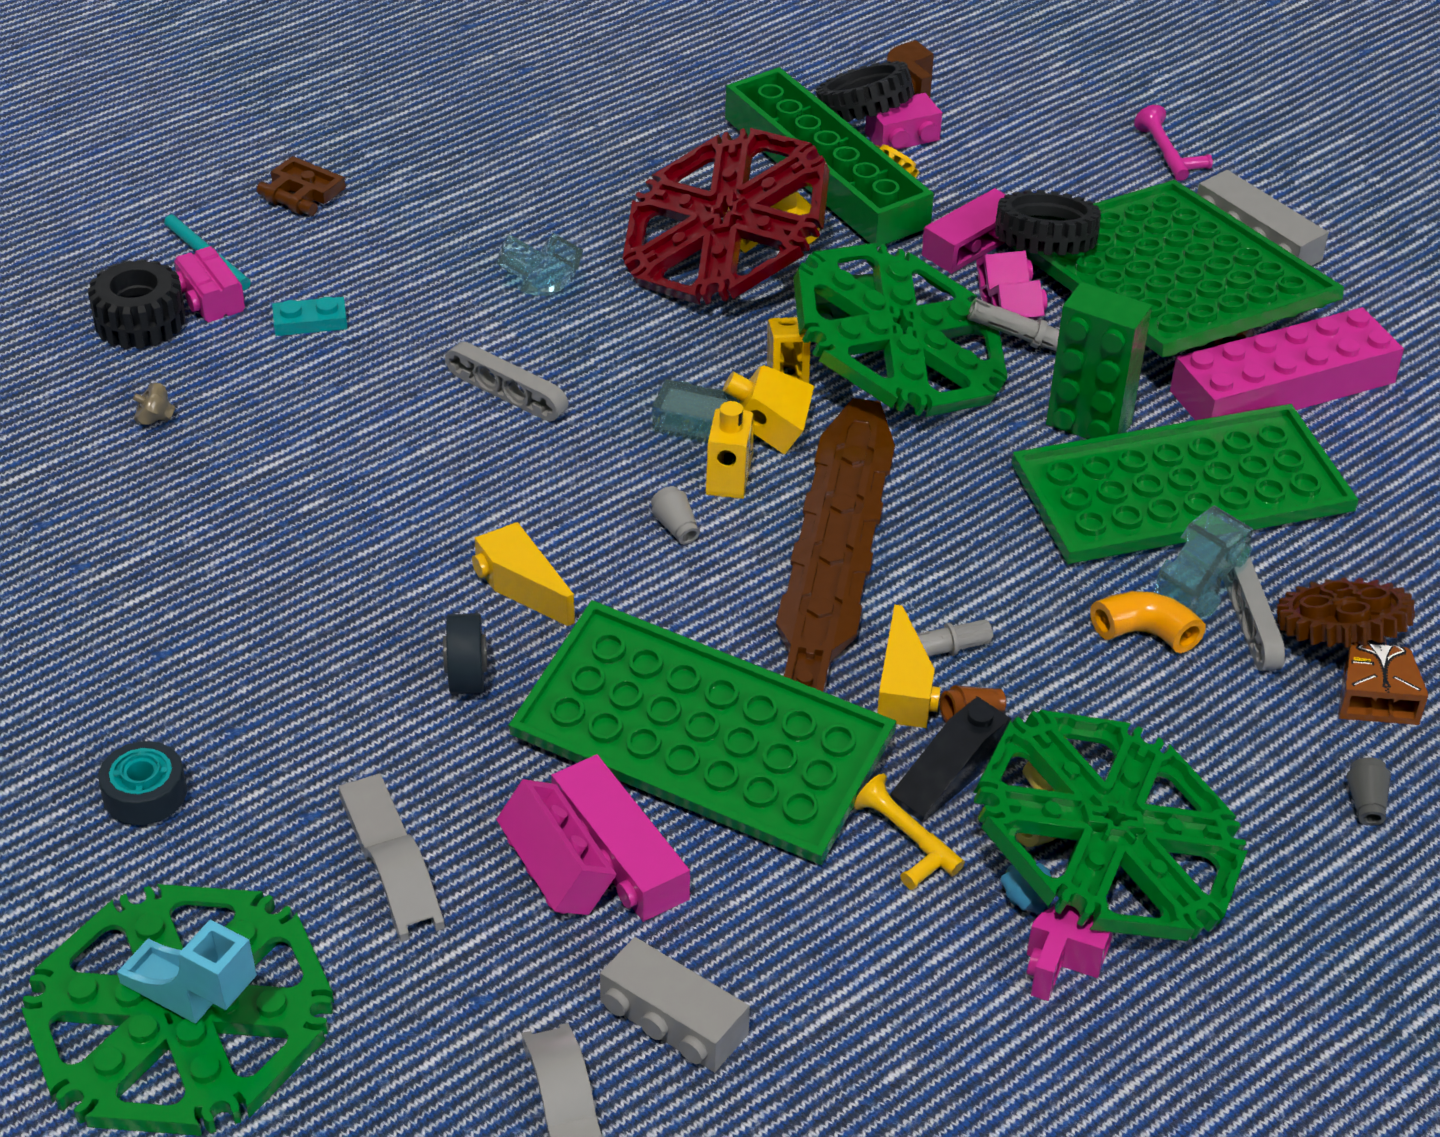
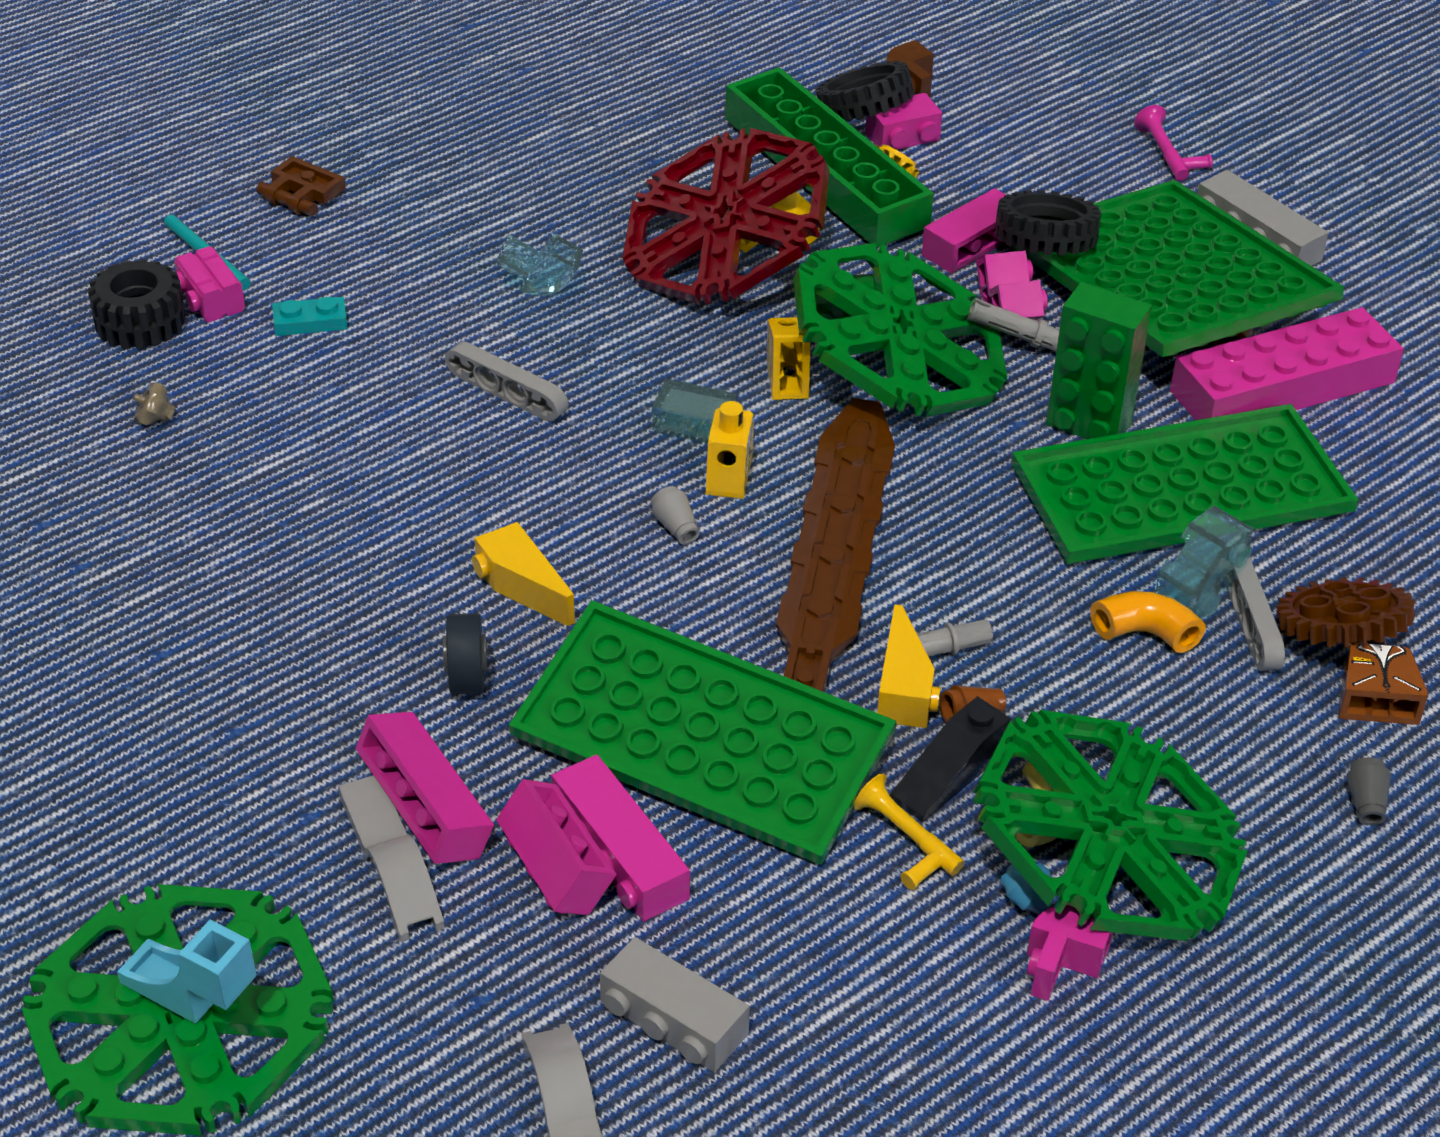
black wheel [98,741,187,825] -> none
yellow torso [723,365,814,454] -> none
none -> dark pink brick [355,712,494,864]

